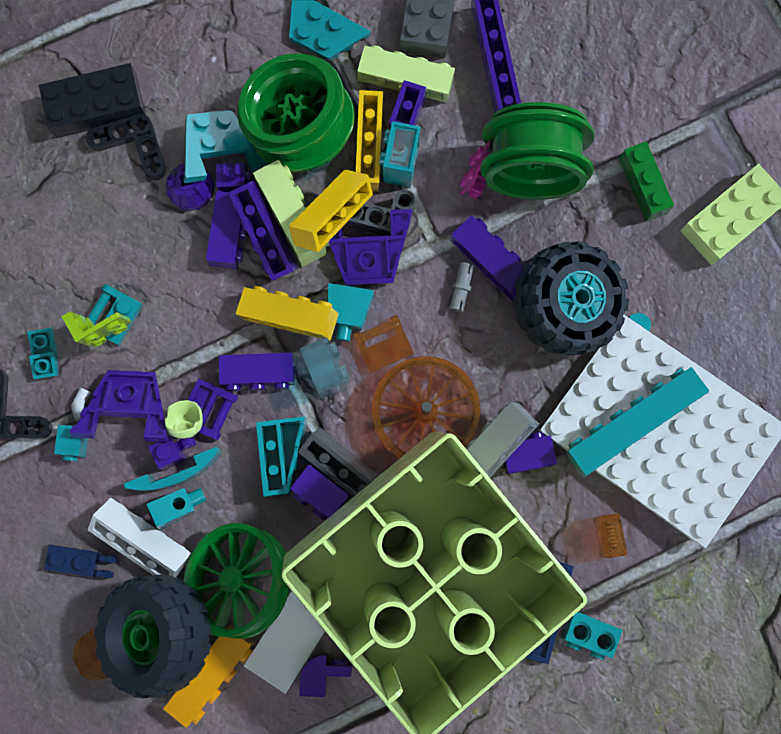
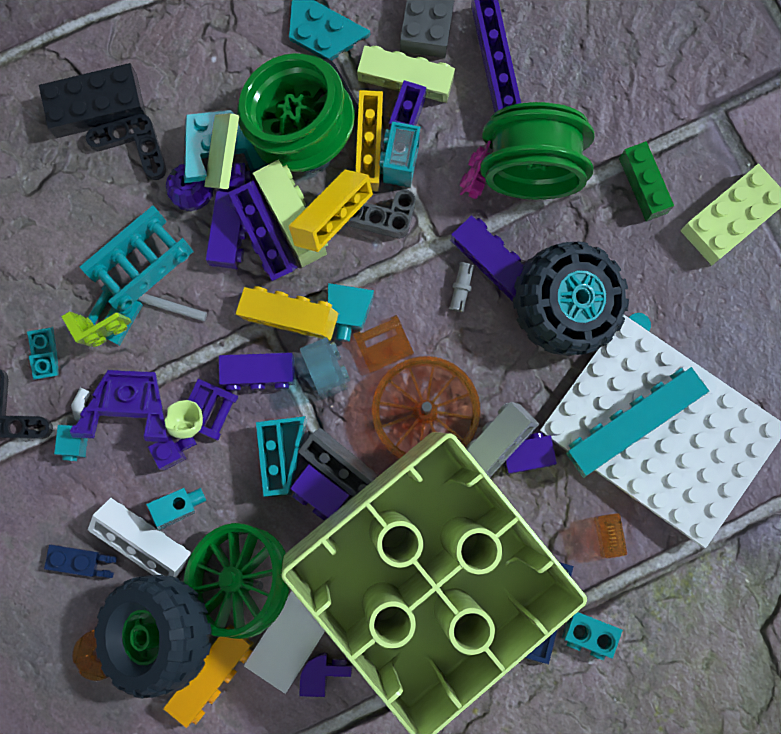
teal slope [124,447,222,491] -> none
dark purple wing [328,209,413,285] -> none
none -> teal fence [80,205,194,314]
none -> light grey bar [137,293,207,322]
none -> yellowish green tile [204,113,239,189]

